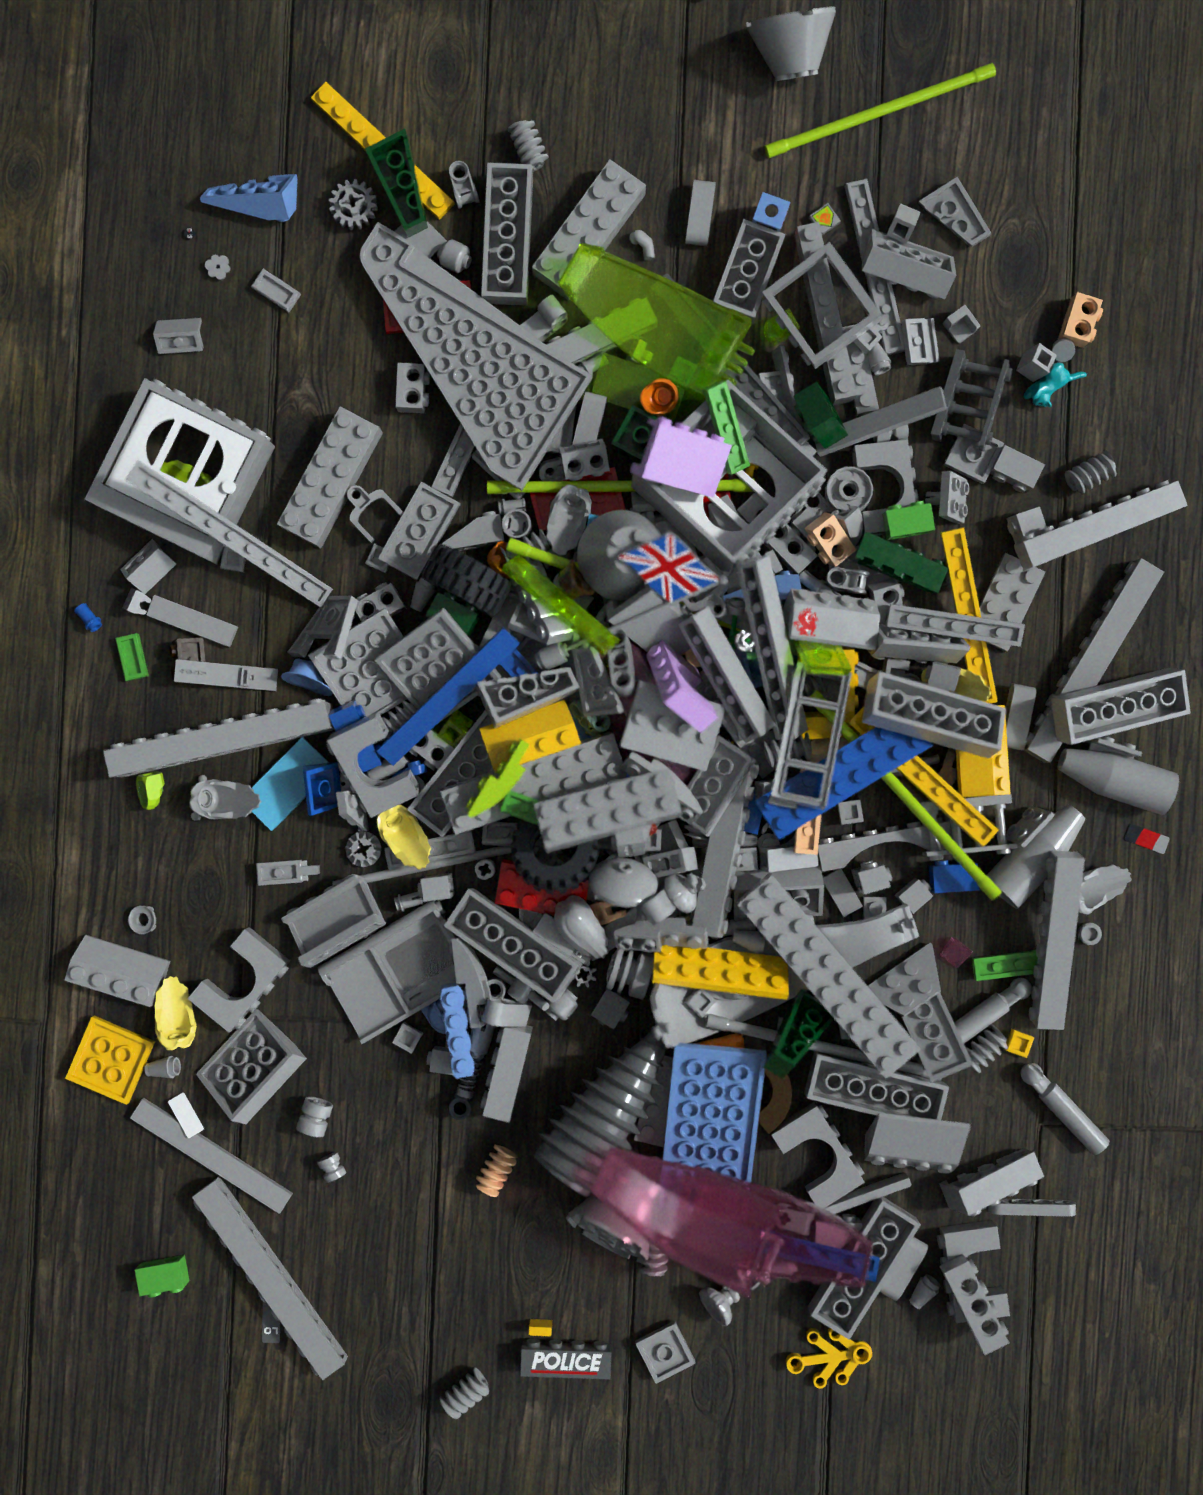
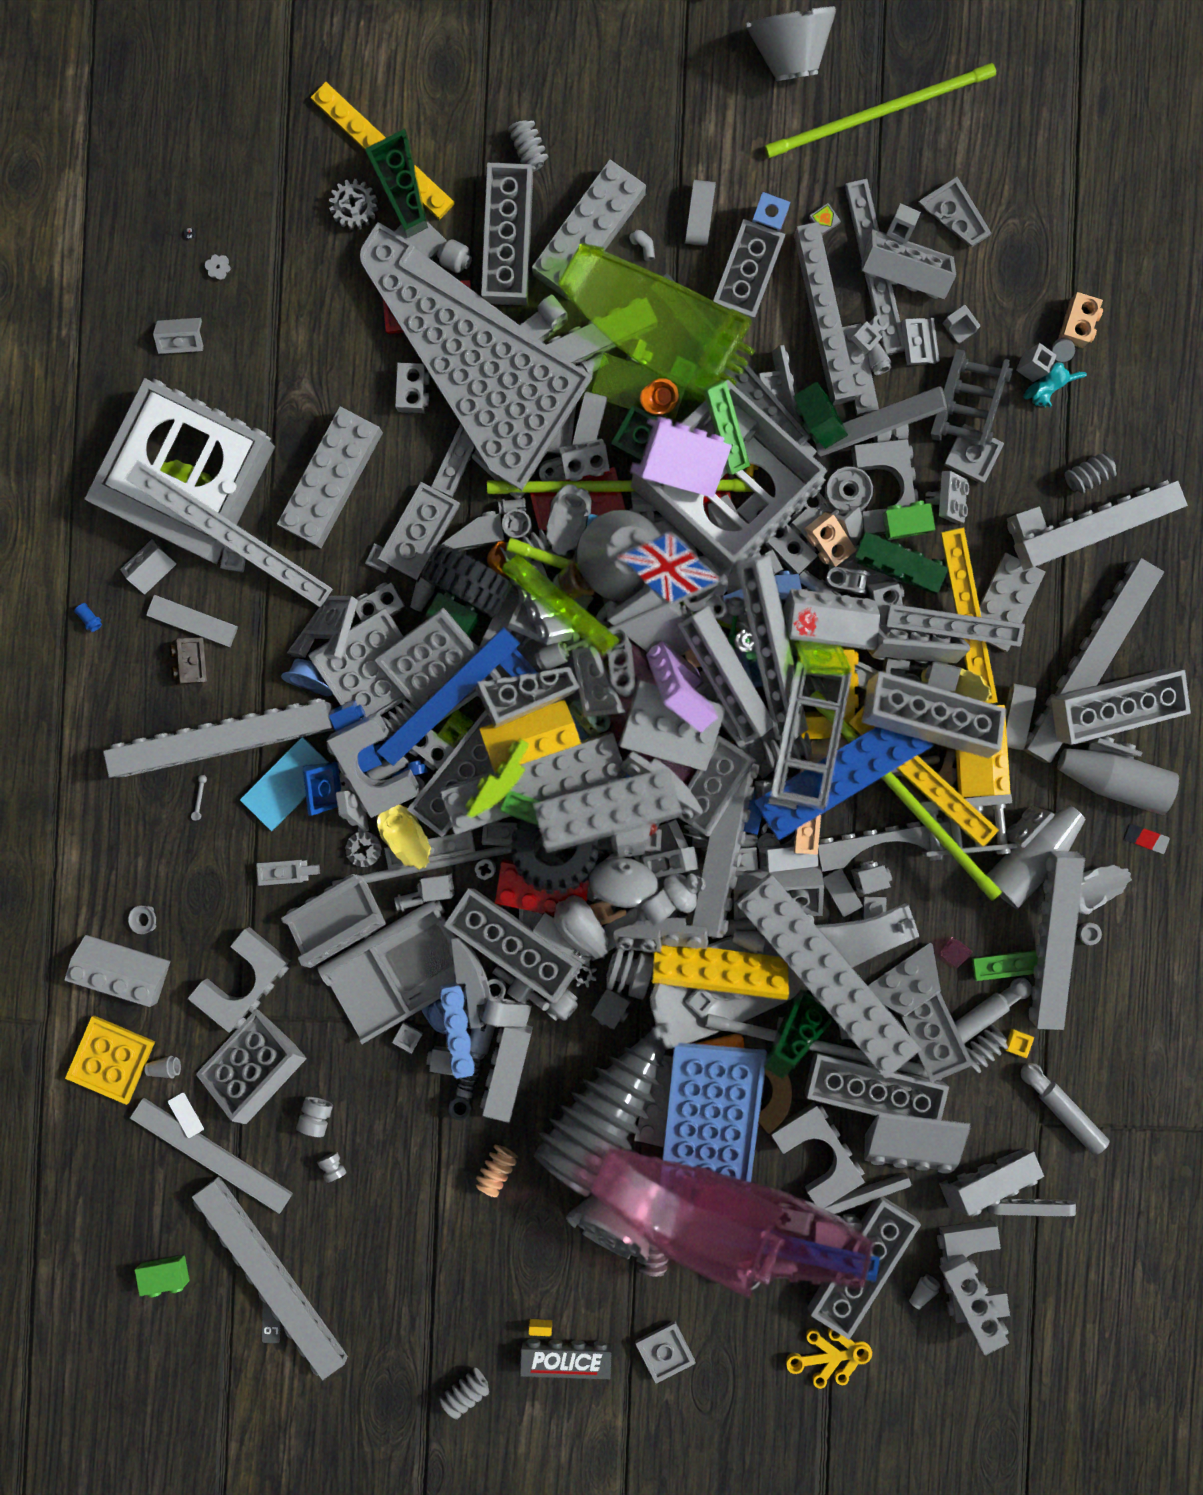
bright green tile [115,633,149,682] -> none
tile [122,588,151,615] -> none
lime rock [136,772,164,810] -> none
light yellow hair [154,976,197,1050] -> none
light grey piece [174,659,278,691] -> none
light grey hair [189,779,262,819] -> none
medium blue wedge [200,174,297,222] -> none
light grey tile [251,269,301,313] -> none
light grey piece [347,485,403,543] -> none
light grey piece [449,161,480,209] -> none
light grey hair [699,1285,740,1326] -> none
light grey window [762,242,882,369] -> none
clear neon green brick [763,308,800,346] -> none
light grey plate [837,800,864,825] -> none
light grey beam [879,1237,928,1301] -> none
light grey brick [895,878,933,914] -> none
blue brick [928,860,979,893] -> none
light grey brick [989,445,1045,493] -> none

